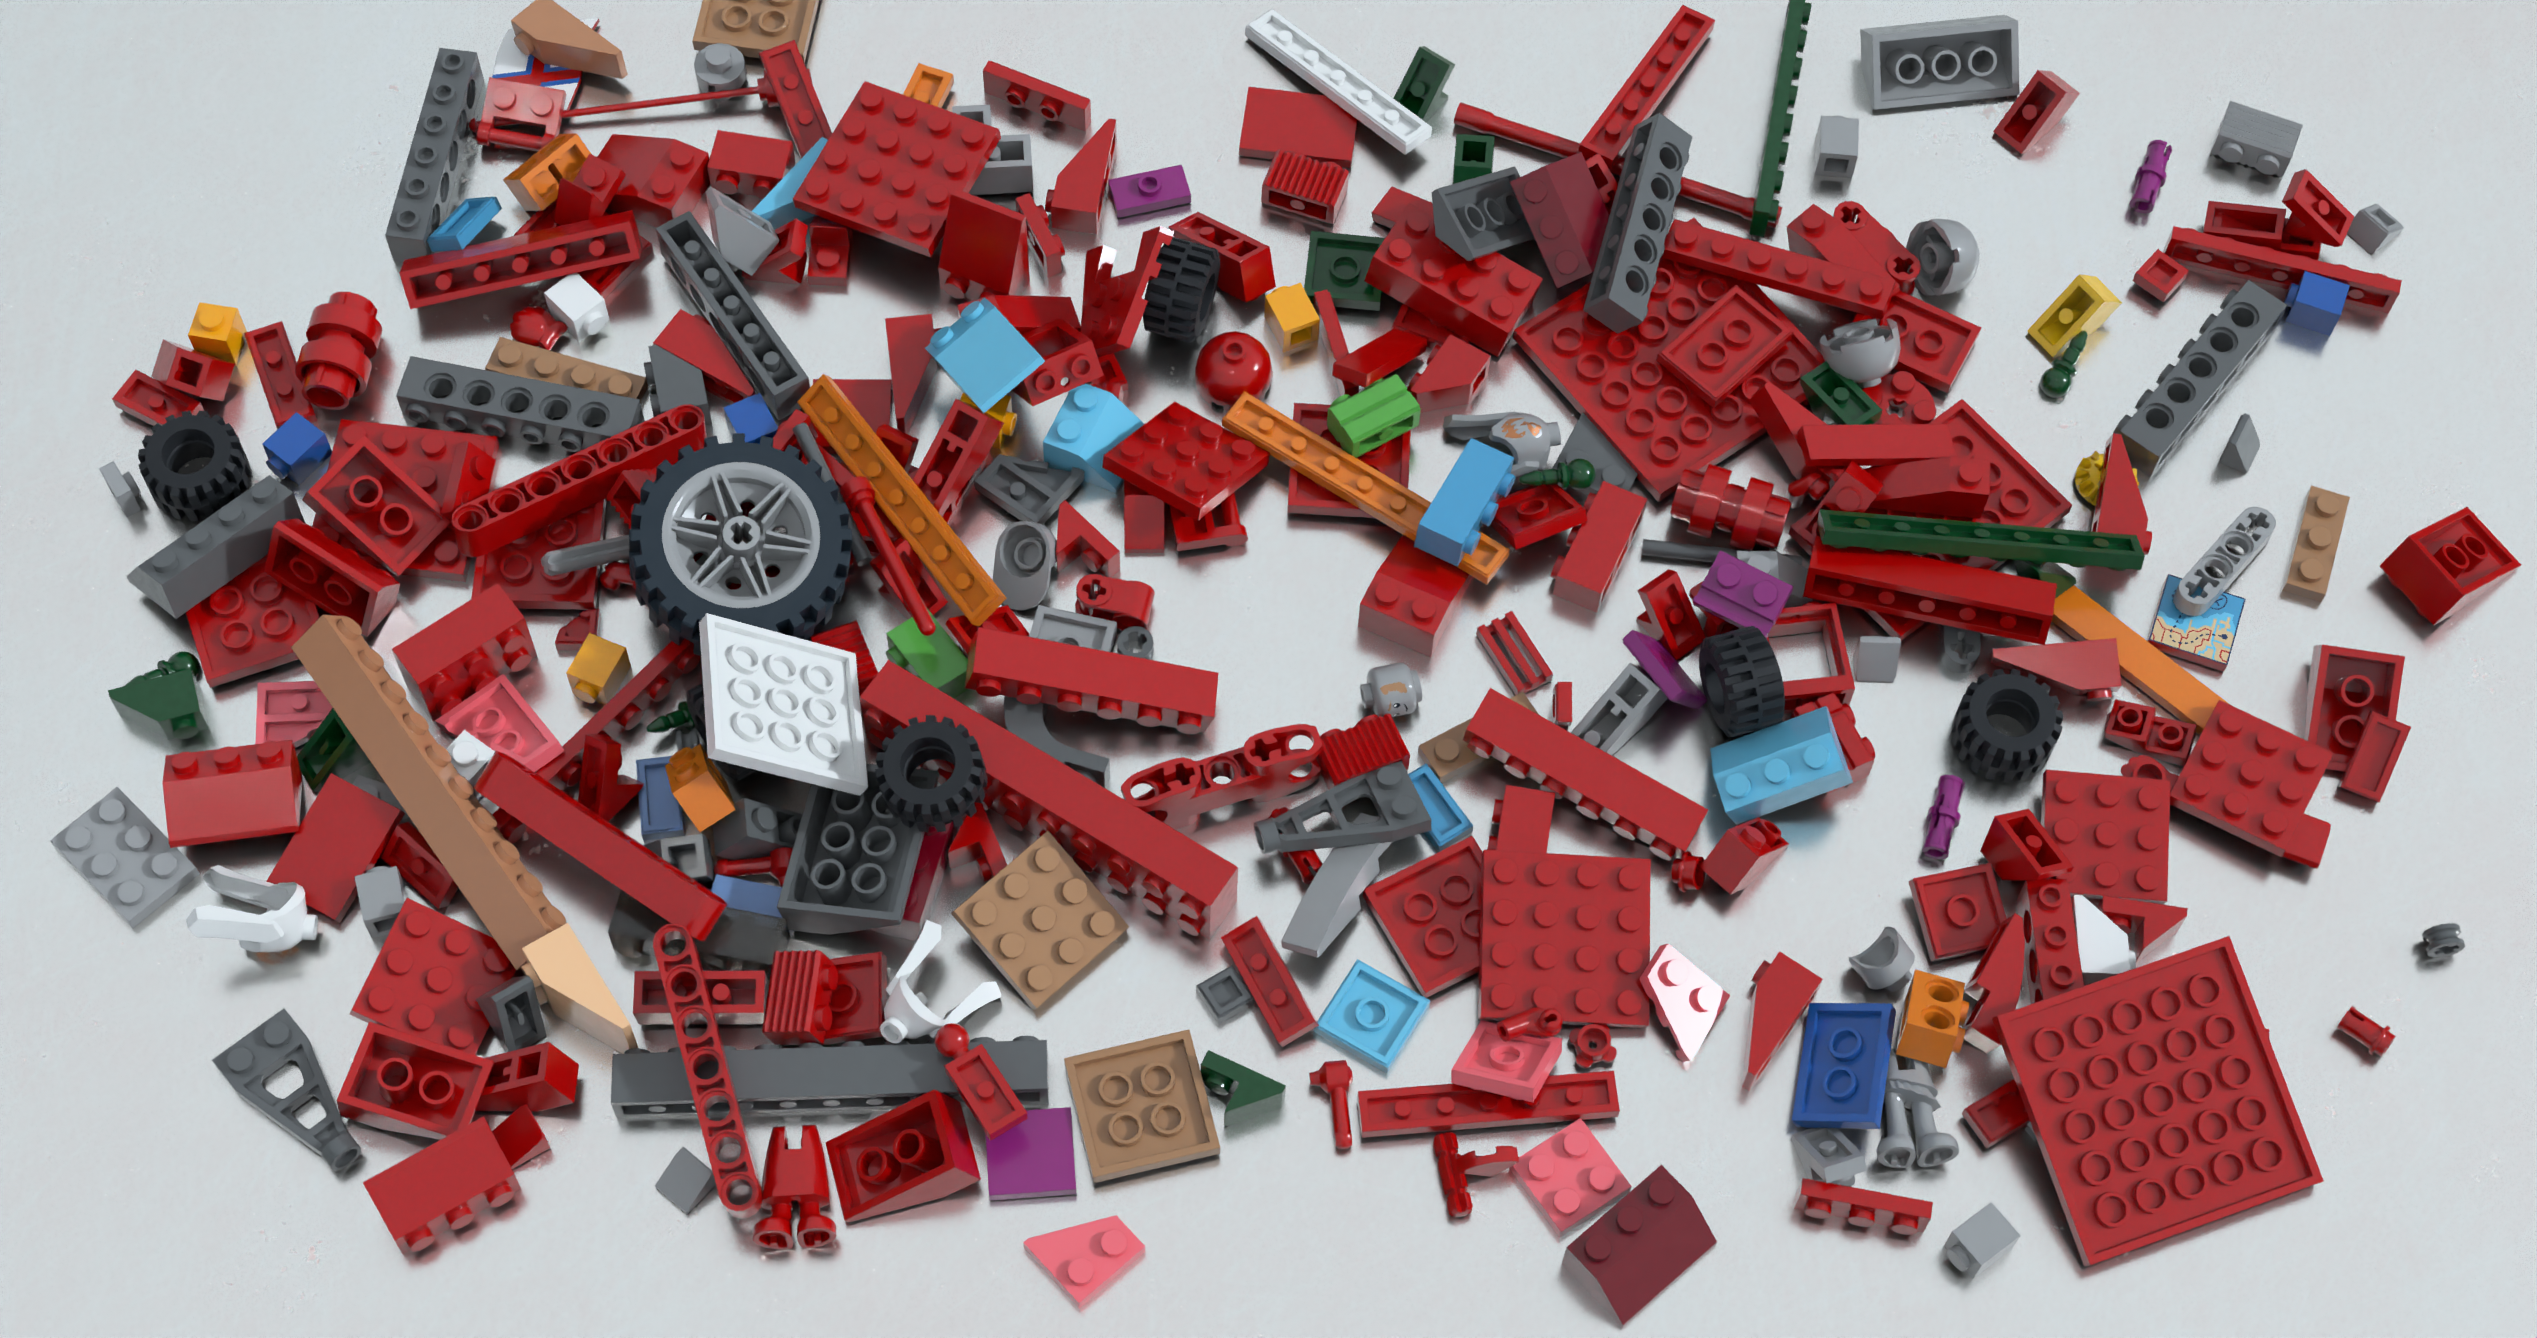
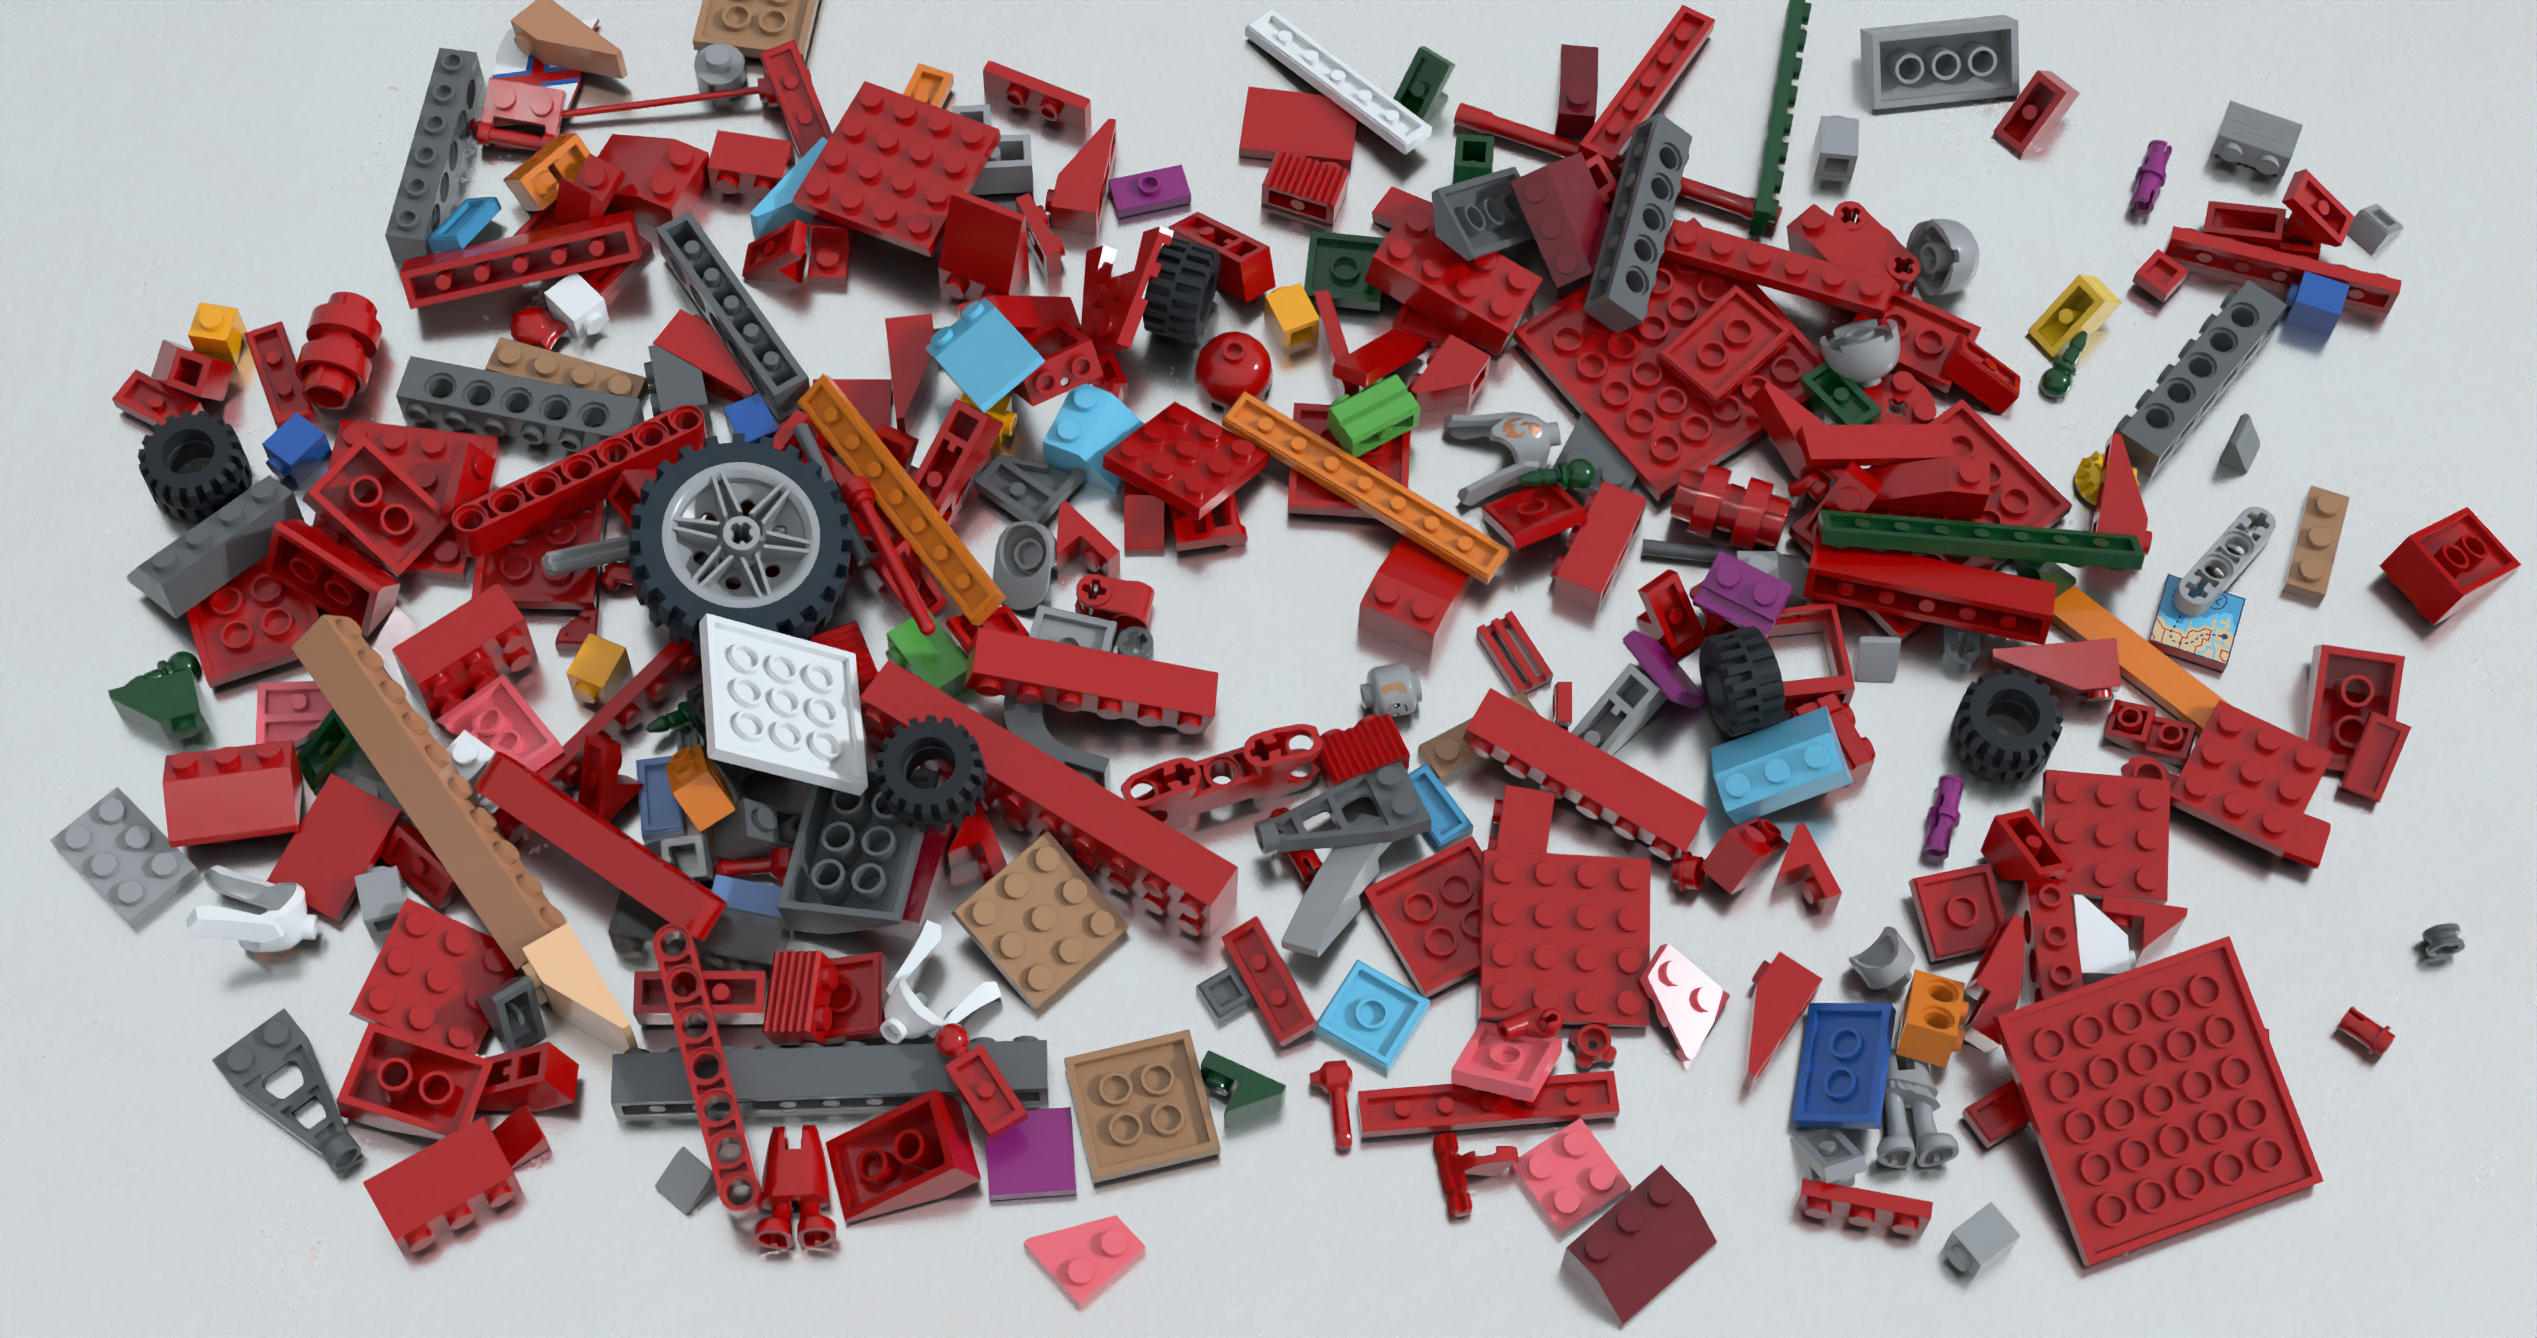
light grey plate [99,461,141,518] -> none
light grey slope [706,186,780,276] -> none
dark azure brick [1414,438,1516,567] -> none
none -> dark red slope [1554,44,1598,142]
none -> red slope [1772,822,1842,915]
none -> red slope [1941,333,2021,414]

